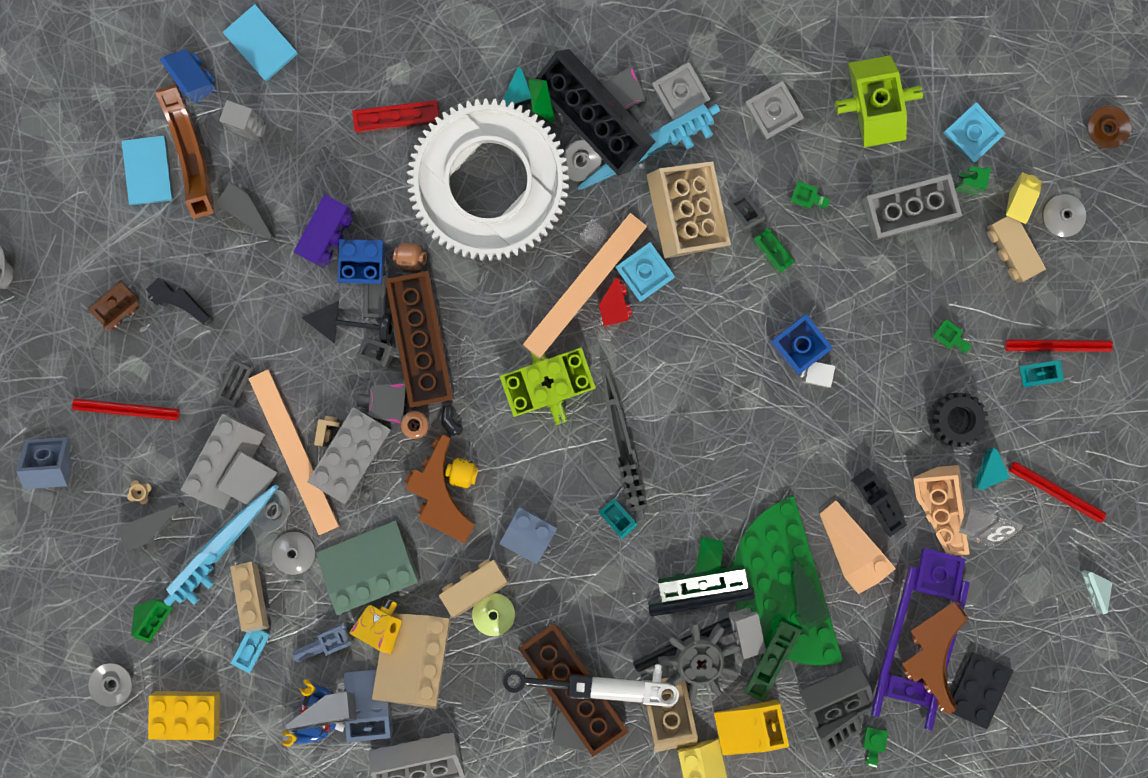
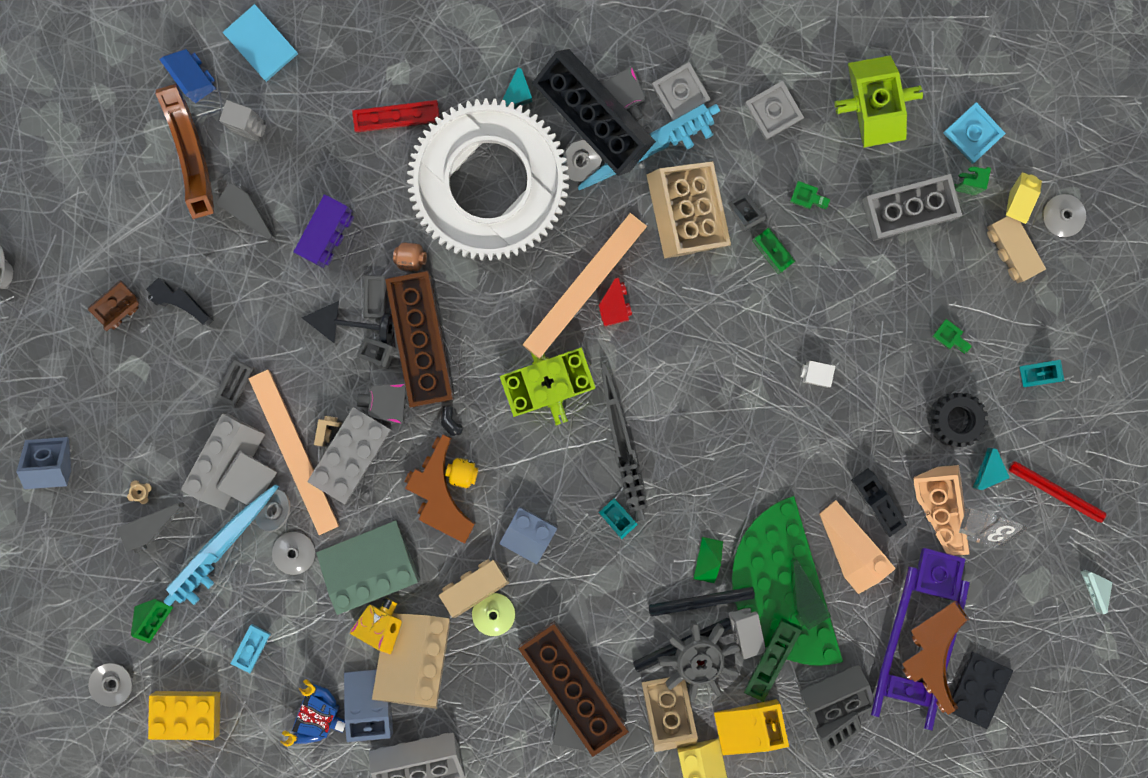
red axle [72,399,180,420] -> none
medium azure tile [122,136,173,206] -> none
tan brick [230,562,269,633] -> none
slope [286,689,357,731] -> none
sand blue connector [292,622,355,662] -> none
blue slope [338,239,386,284] -> none
nougat head [401,411,430,439] -> none
white piece [502,664,679,707] -> none
green slope [528,78,555,123] -> none
clear plate [579,220,609,250] -> none
medium azure plate [615,242,675,302] -> none
hinge [658,565,748,602] -> none
blue slope [769,314,833,375] -> none
green plate [862,726,889,768] -> none
red axle [1004,339,1113,352] -> none
reddish brown dish [1087,106,1132,149] -> none

